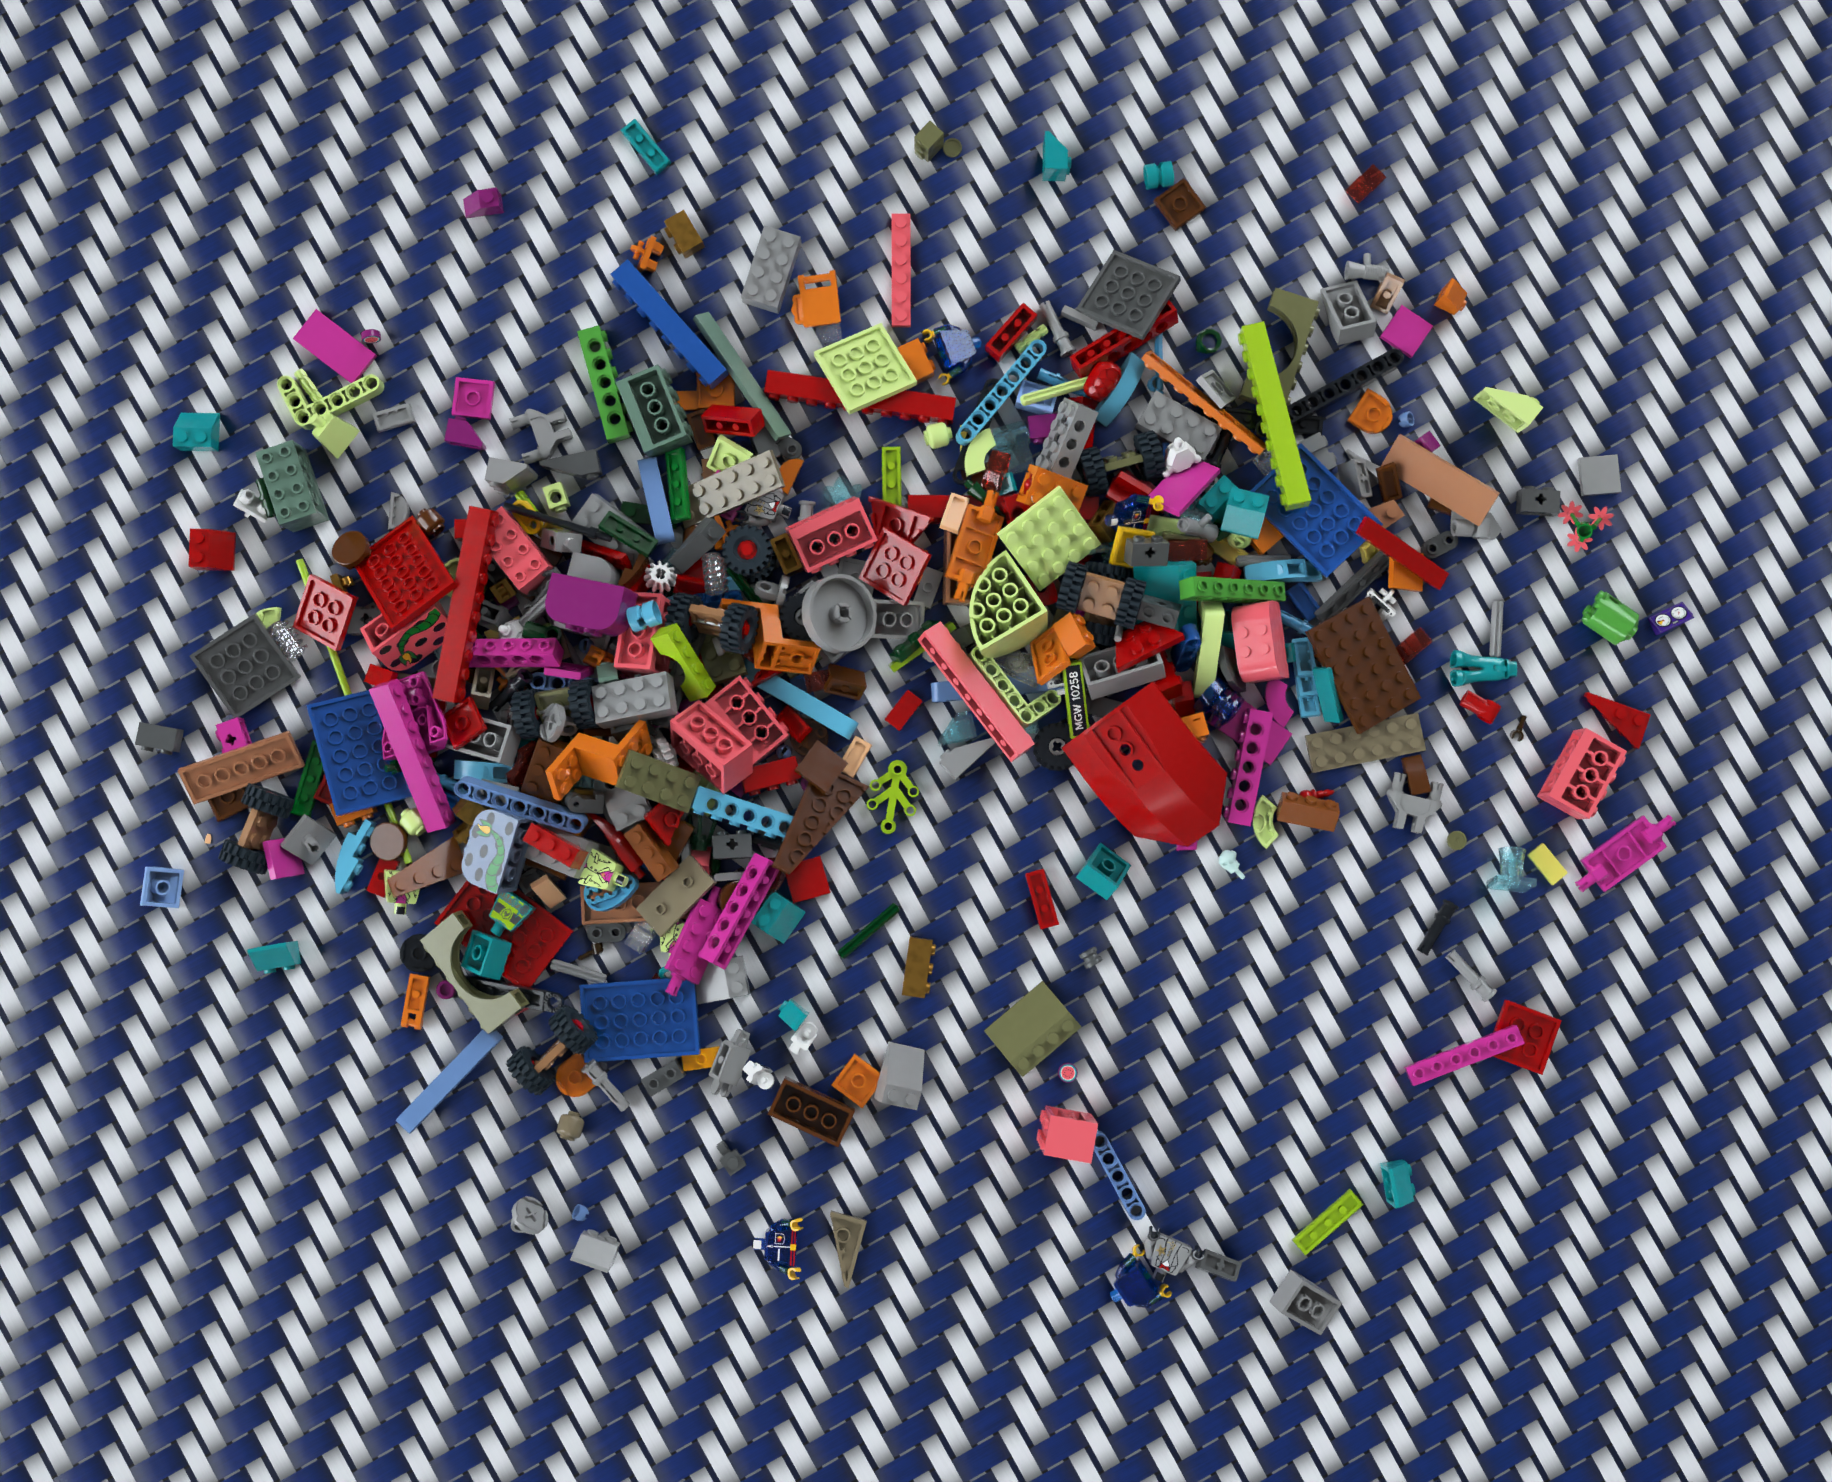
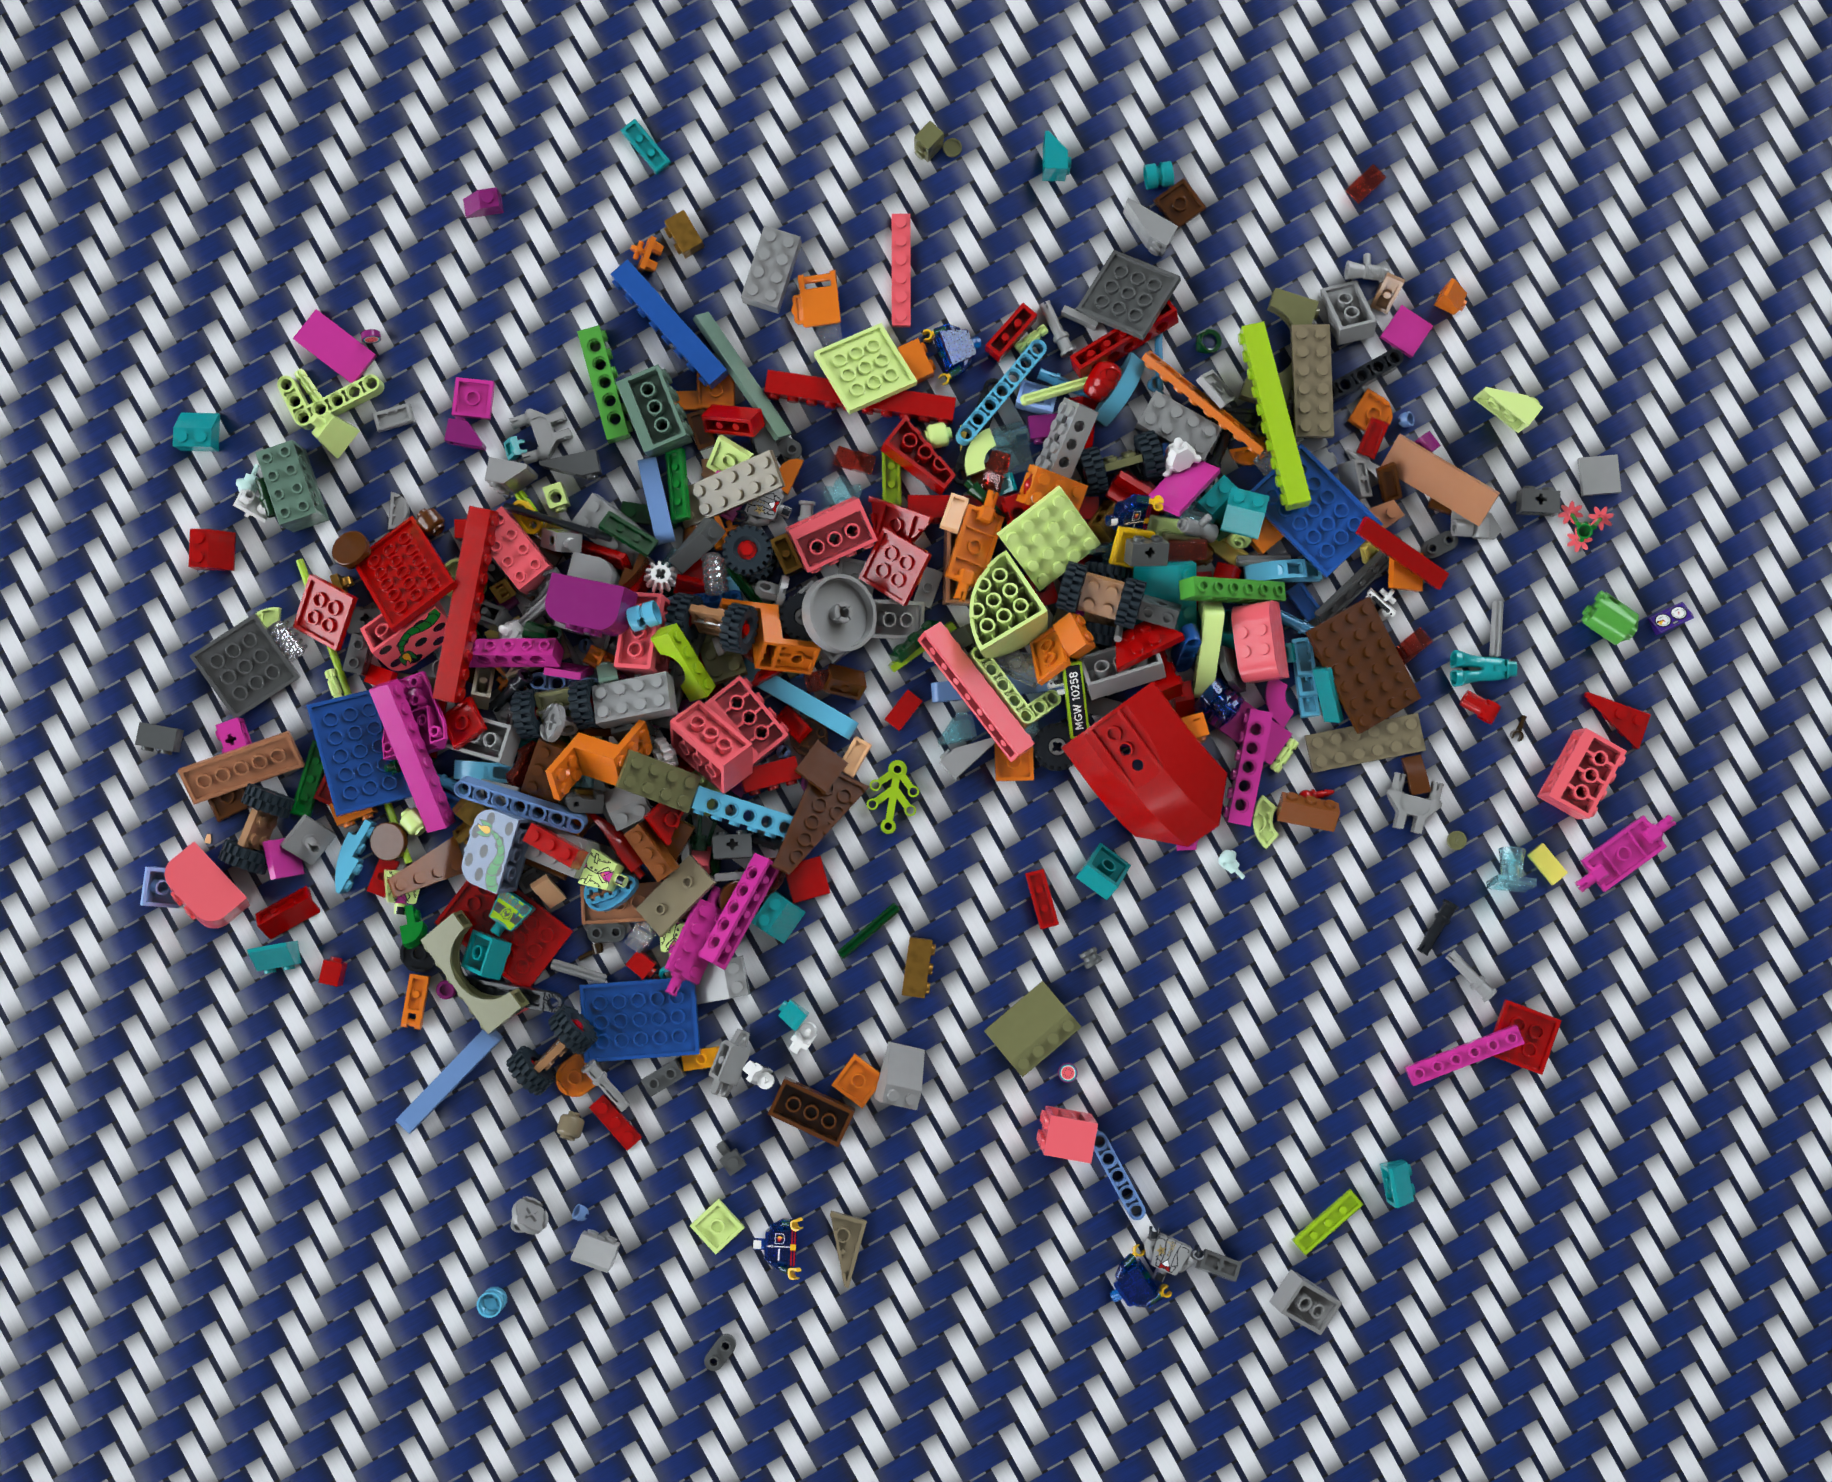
none -> coral brick [165,842,250,928]
none -> light aqua piece [236,464,260,494]
none -> red panel [255,886,320,939]
none -> red brick [318,956,348,987]
none -> yellowish green axle [324,669,343,699]
none -> dark grey brick [343,633,373,676]
none -> green brick [400,905,428,949]
none -> medium azure wheel [477,1287,507,1318]
none -> teal tile [504,436,527,461]
none -> red plate [589,1094,642,1151]
none -> red brick [625,949,658,979]
none -> yellowish green tile [690,1199,745,1255]
none -> dark grey plate [704,1334,736,1371]
none -> clear red slope [833,446,876,475]
none -> red wedge [880,415,956,495]
none -> orange plate [994,743,1034,782]
none -> light grey slope [1123,198,1178,257]
none -> orange tile [1229,446,1267,466]
none -> yellowish green axle [1270,738,1299,773]
none -> dark tan plate [1290,324,1334,438]
none -> red tile [1356,416,1389,459]

